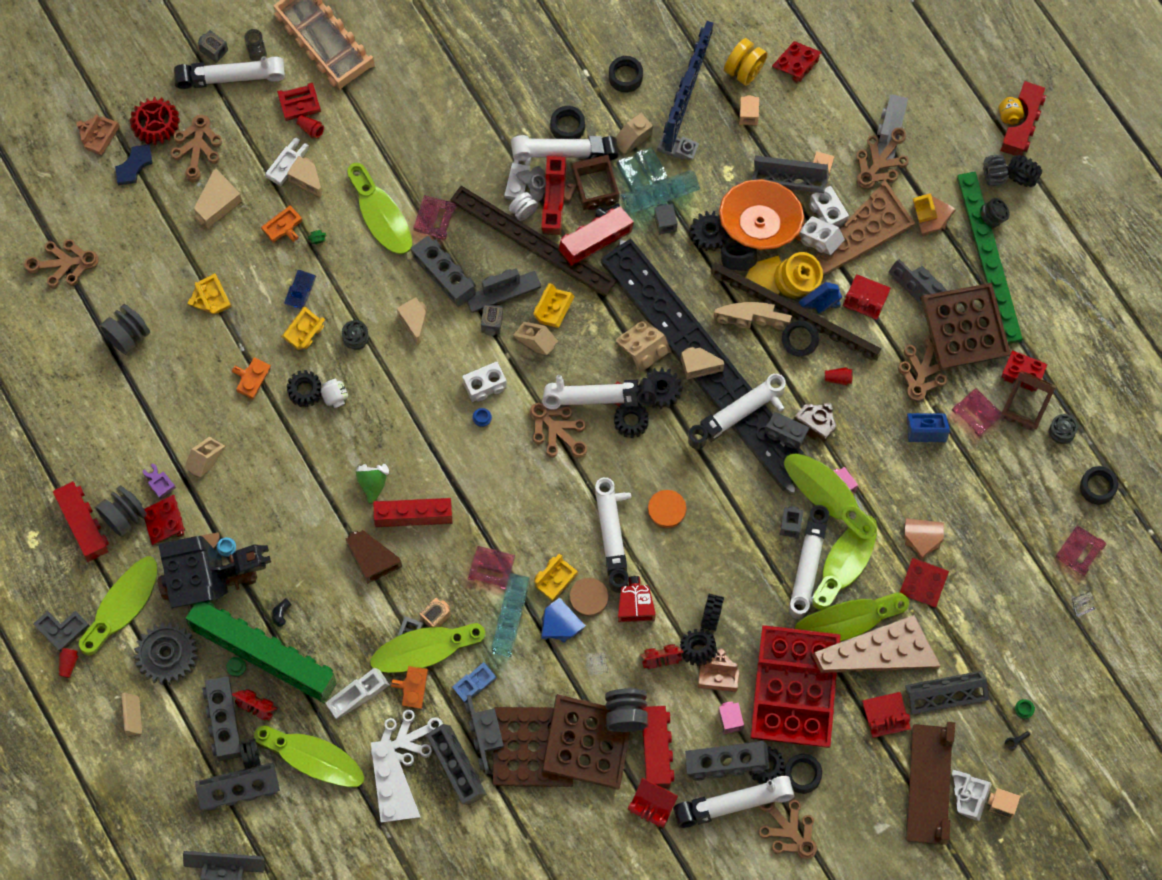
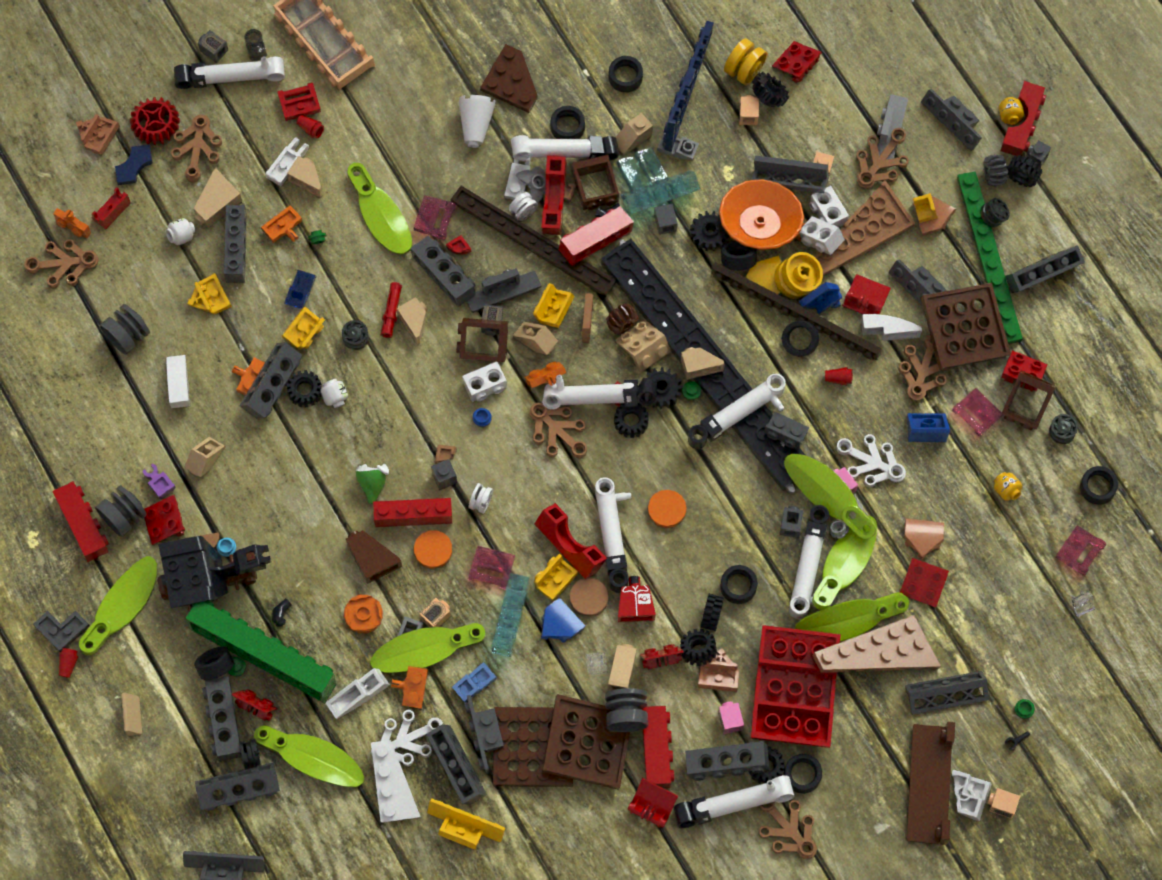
dark grey gear [134,622,198,685] -> none
tan slope [714,302,791,330] -> none
plate [793,403,836,442] -> none
red hinge [862,692,911,738] -> none
none -> orange plate [53,208,91,239]
none -> red hinge [91,187,131,230]
none -> white head [166,218,195,245]
none -> white slope [166,355,190,408]
none -> black tyre [194,647,234,681]
none -> dark grey brick [224,205,247,283]
none -> dark grey brick [239,342,302,419]
none -> orange tile [344,595,383,633]
none -> red pin [380,282,402,338]
none -> orange tile [414,530,452,569]
none -> yellow bracket [427,799,505,850]
none -> dark grey brick [431,459,457,491]
none -> medium nougat tile [435,445,457,464]
none -> red tile [446,235,472,255]
none -> reddish brown window [456,318,509,362]
none -> white cone [459,95,495,148]
none -> white wheel [469,483,493,514]
none -> reddish brown plate [480,44,538,113]
none -> orange plate [525,362,566,388]
none -> red arch [534,503,607,579]
none -> medium nougat tile [582,293,593,343]
none -> reddish brown gear [606,303,639,335]
none -> tan slope [608,644,637,692]
none -> green plate [682,381,701,400]
none -> black tyre [720,565,758,604]
none -> black gear [752,71,789,107]
none -> light grey plate [830,520,849,539]
none -> white plant [836,434,906,488]
none -> white slope [861,314,922,341]
none -> dark grey bracket [921,89,982,151]
none -> yellow head [994,472,1023,501]
none -> dark grey brick [1005,245,1085,293]
none -> dark grey brick [1026,140,1051,167]

